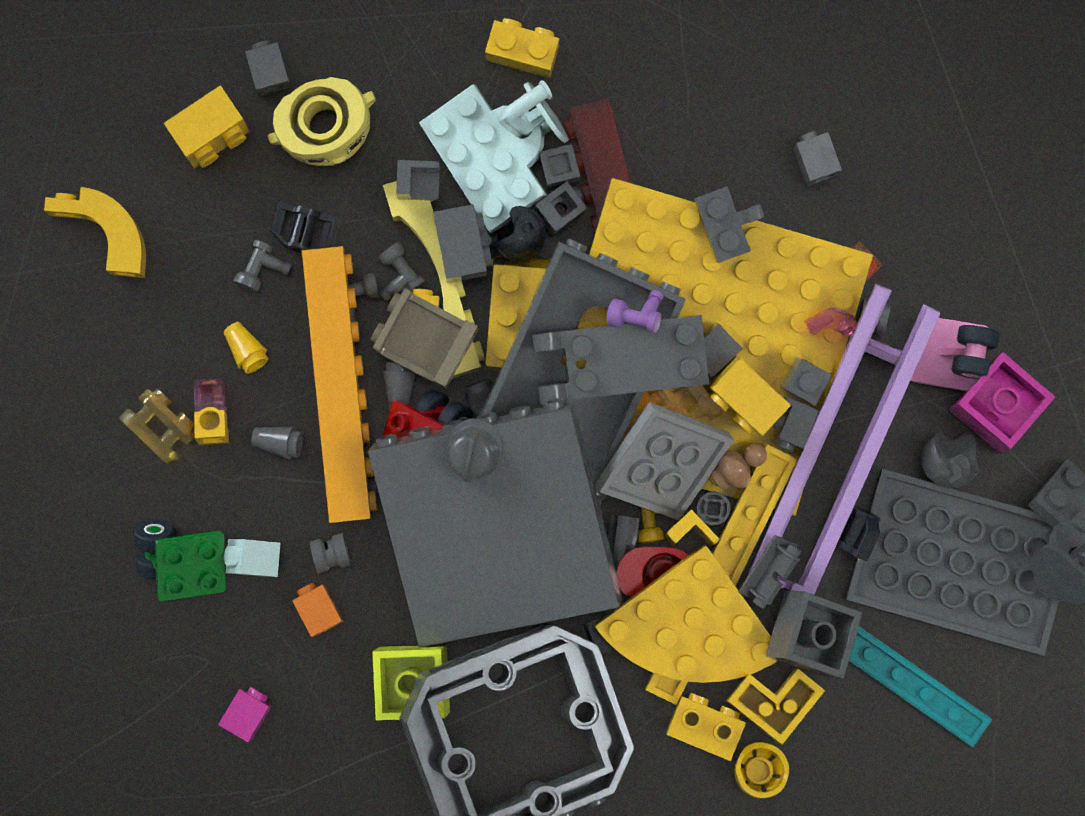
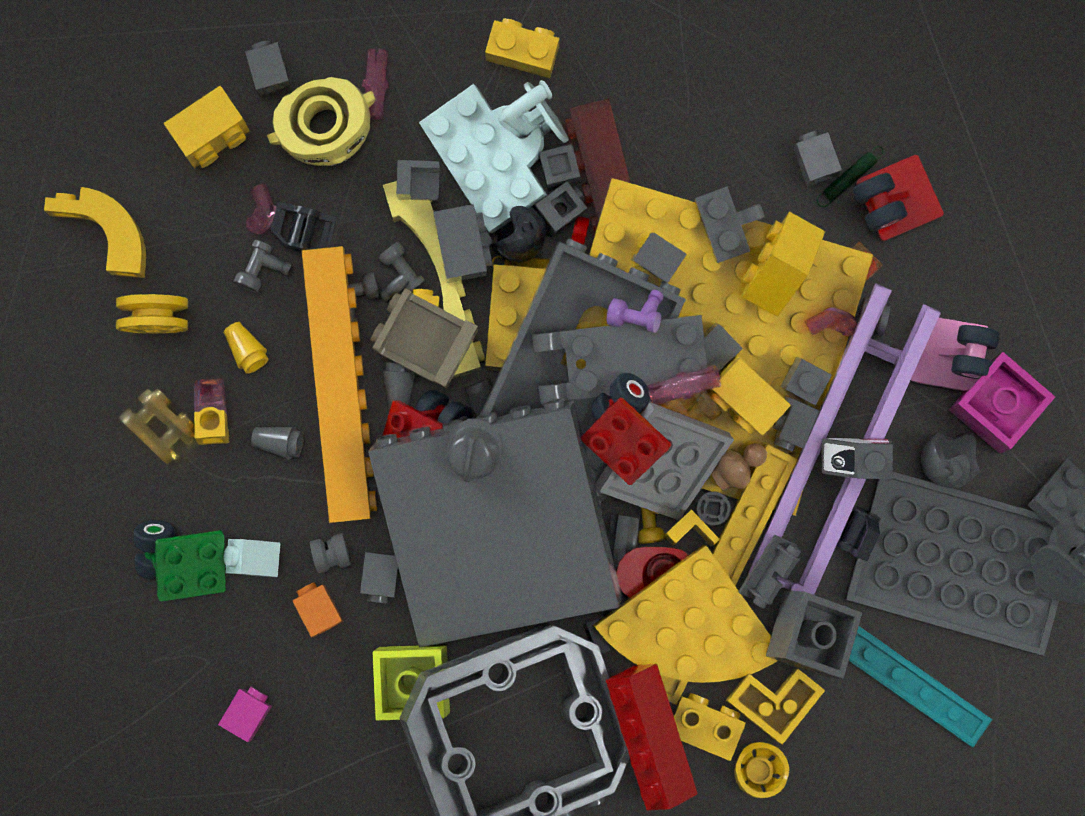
none -> yellow wheel [116,294,188,334]
none -> clear pink arm [246,184,276,234]
none -> dark grey brick [360,552,399,604]
none -> clear pink pin [362,49,389,119]
none -> red tile [571,216,590,245]
none -> red plate [580,373,672,485]
none -> red brick [606,663,698,811]
none -> dark grey panel [631,232,687,283]
none -> clear pink pin [648,365,721,405]
none -> yellow brick [742,211,825,317]
none -> dark green piece [817,146,883,207]
none -> dark grey slope [822,438,893,479]
none -> red plate [853,155,944,241]

